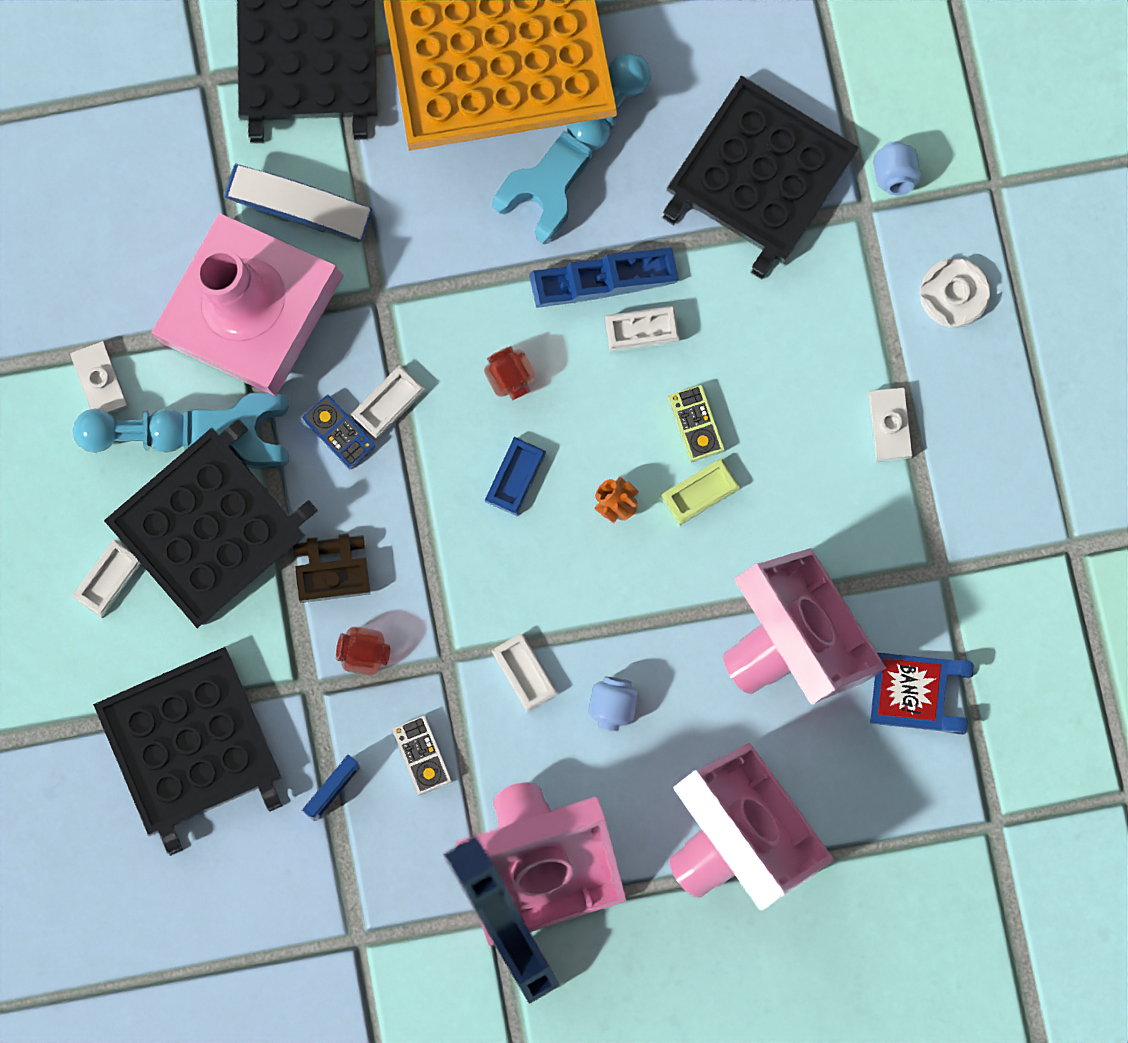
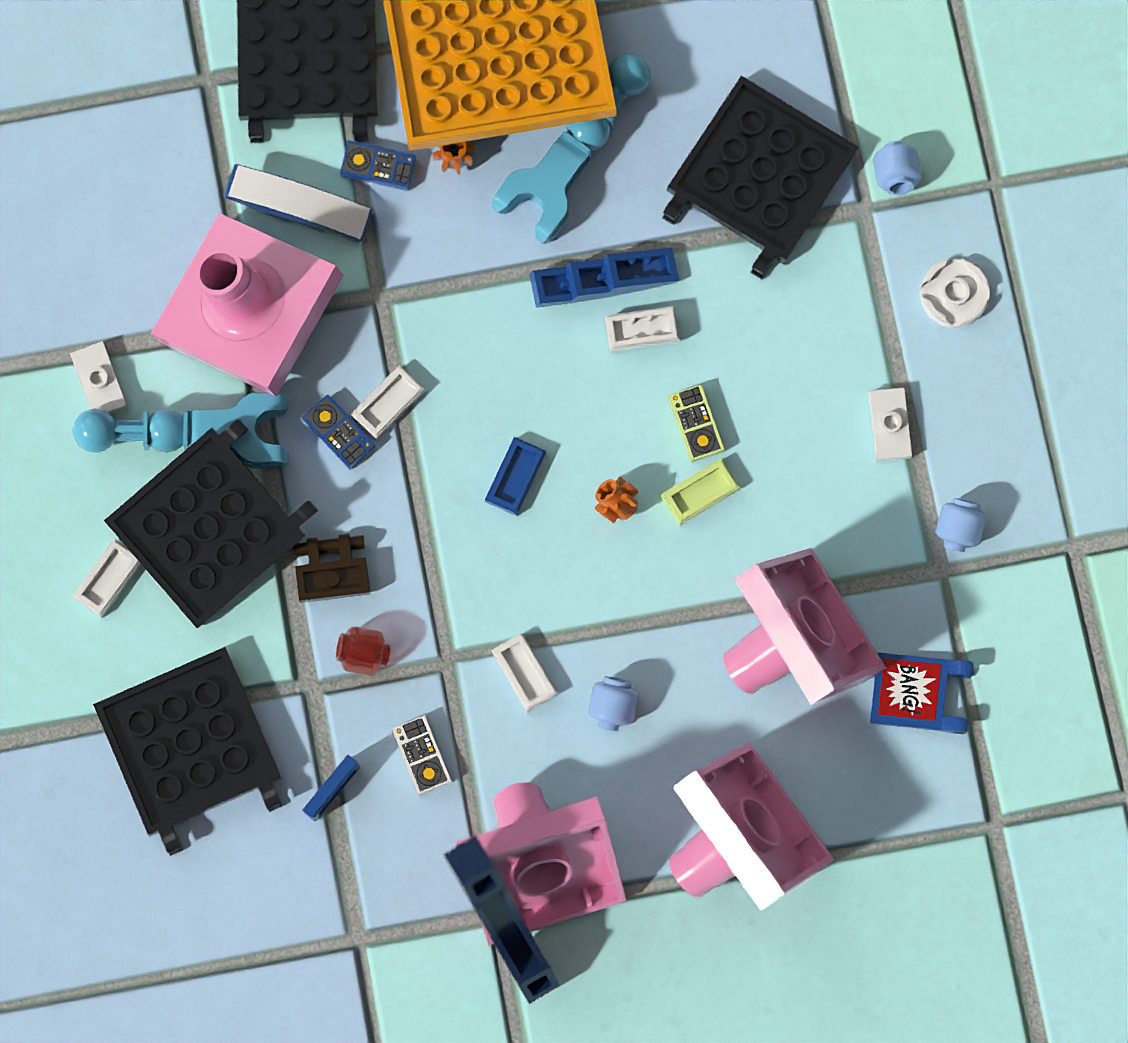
clear red head [484,345,536,400] -> none
none -> tile [340,140,416,191]
none -> orange gear [432,142,476,175]
none -> light blue head [936,498,987,552]

